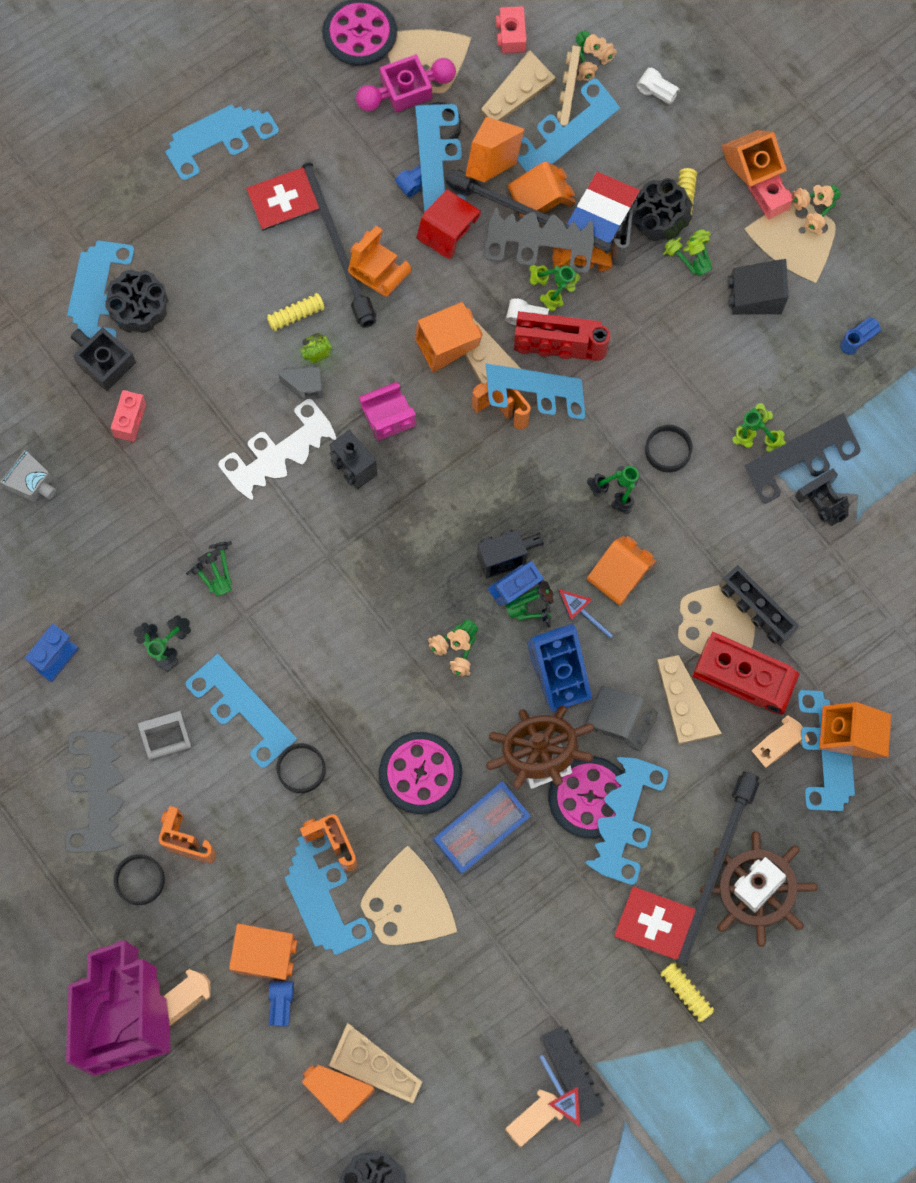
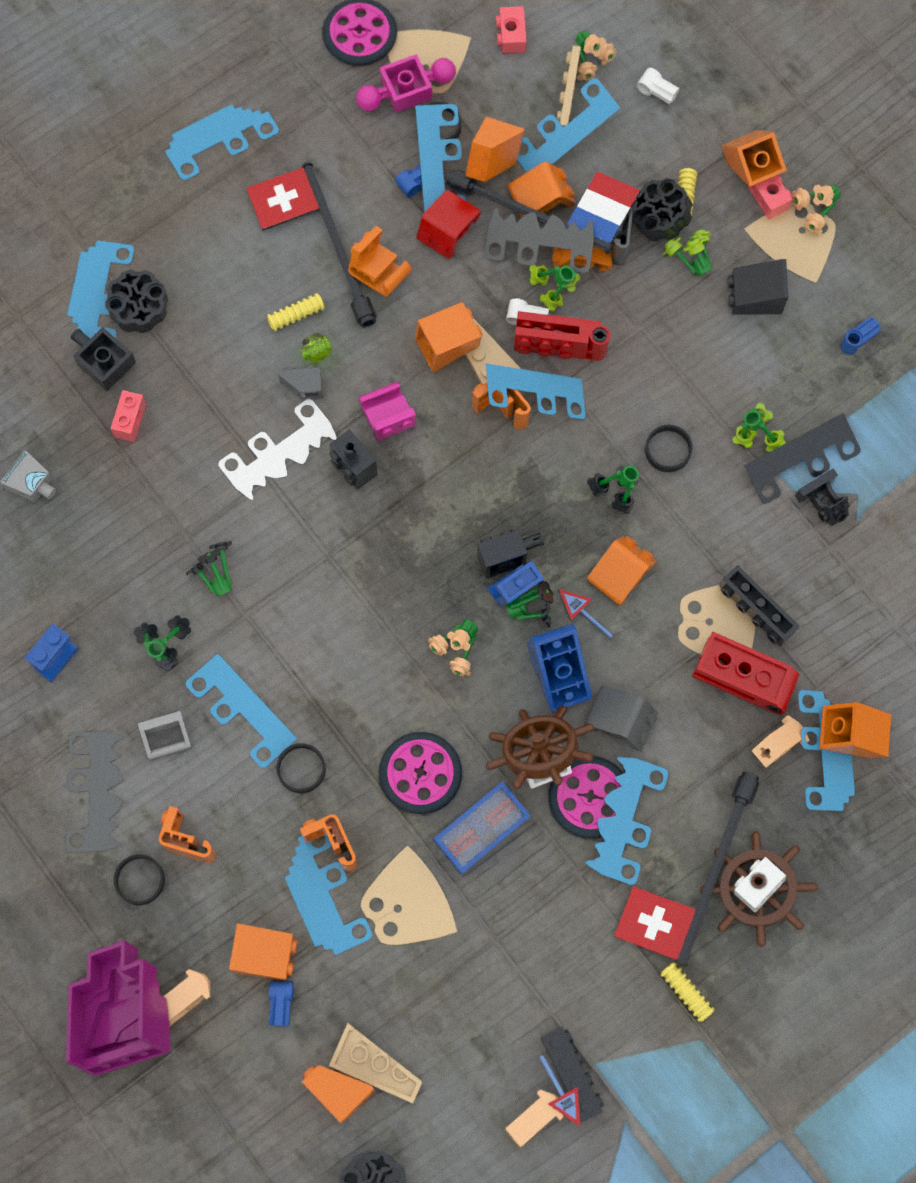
tan wing [481,50,555,121] -> none
tan wing [657,655,722,745] -> none

